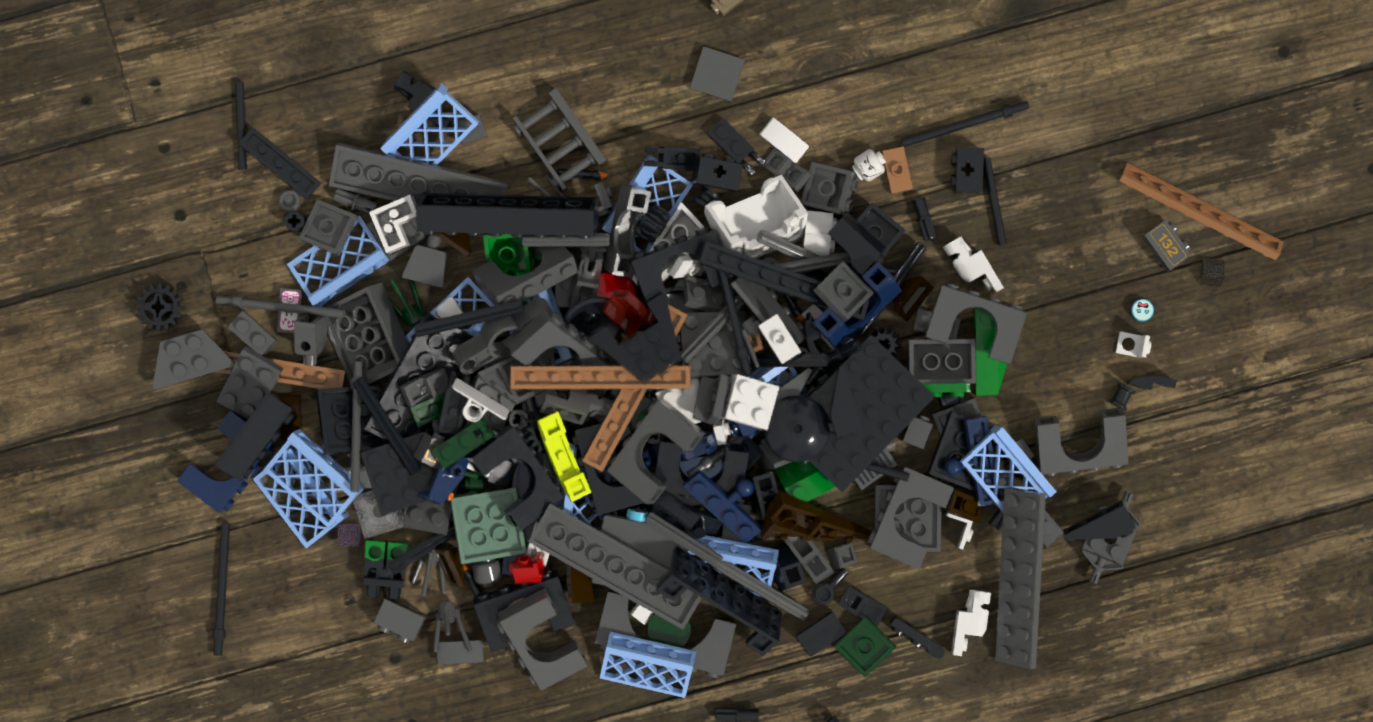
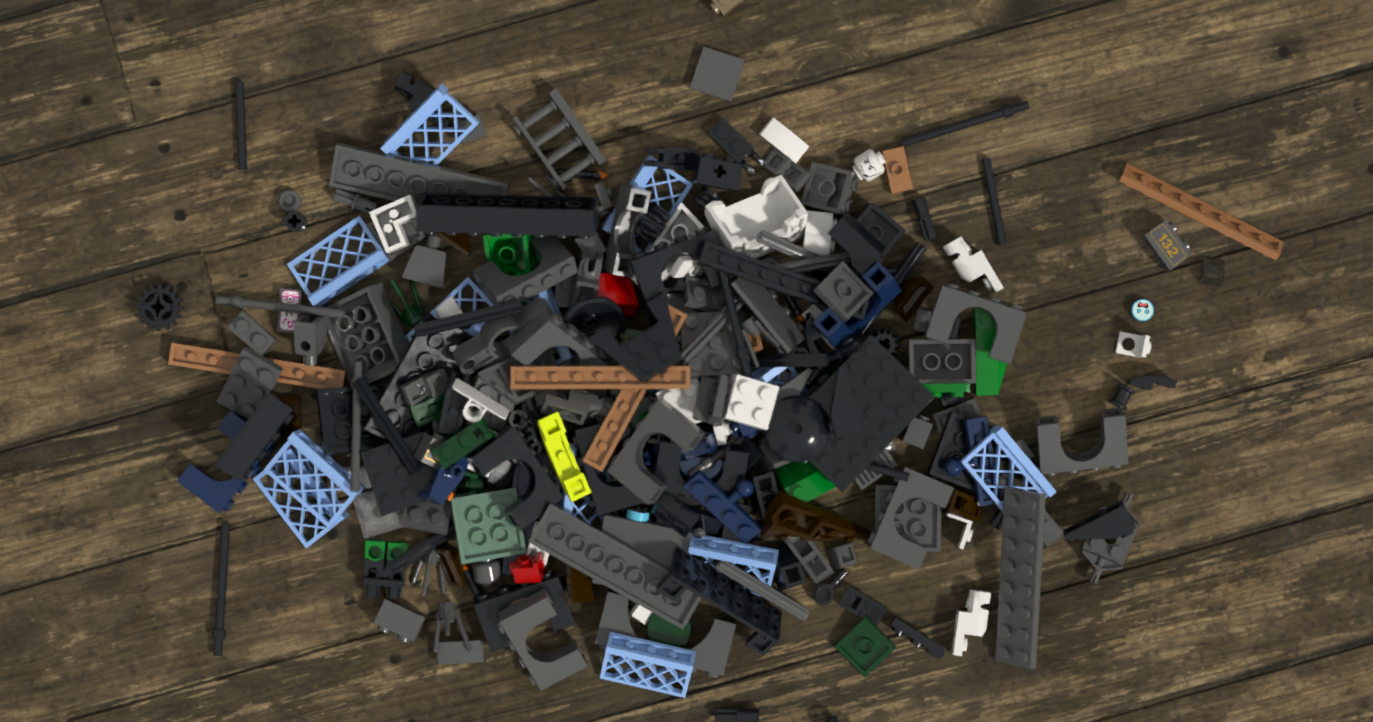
dark grey wing [152,329,235,390] -> none
black plate [239,127,321,201] -> none
dark grey plate [298,199,358,256] -> none
clear purple tile [338,524,361,547] -> none
dark grey axle [522,233,610,247] -> none
clear red panel [603,290,655,337] -> none
dark grey axle [645,512,723,568] -> none
white plate [758,314,801,364] -> none
black panel [796,611,846,656] -> none
black brick [950,147,984,194] -> none

